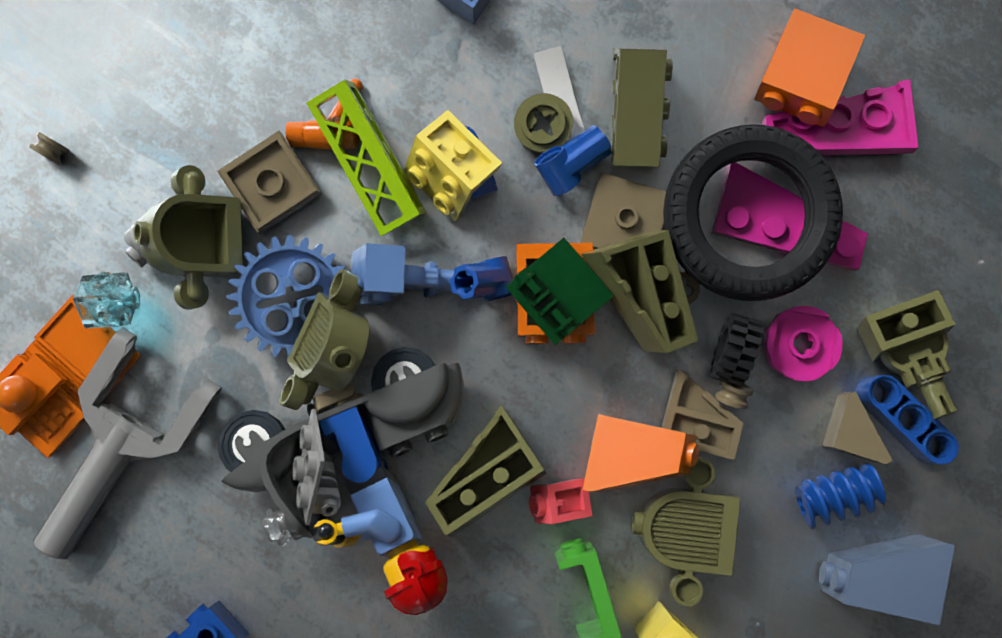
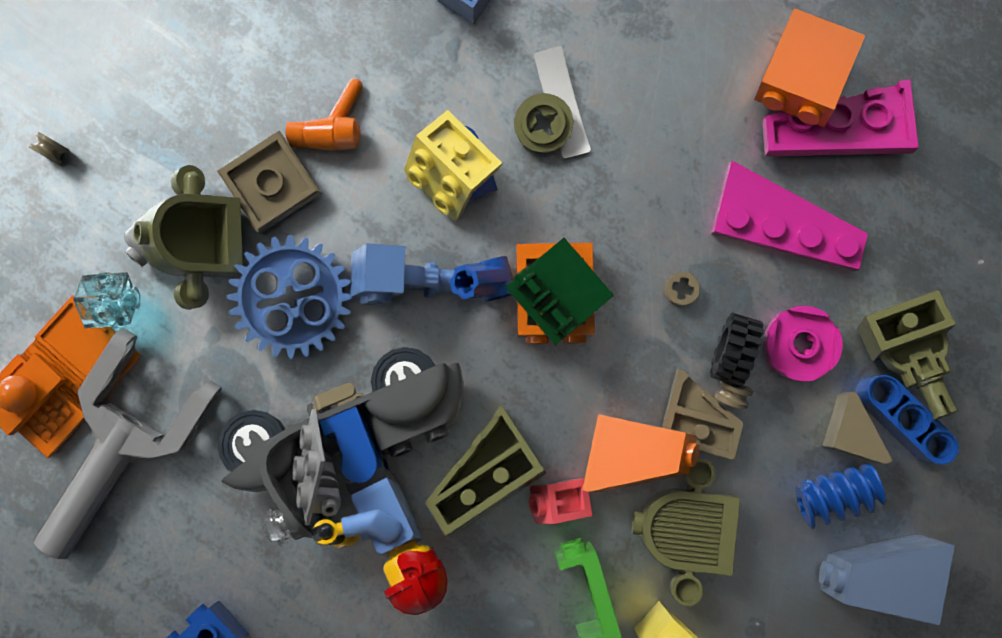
olive piece [280,269,369,410] -> none
lime fence [306,79,427,236] -> none
blue piece [534,125,613,196] -> none
dark tan plate [580,172,666,249] -> none
olive wedge [581,230,699,353] -> none
olive wedge [611,48,673,167] -> none
black tyre [663,124,843,301] -> none

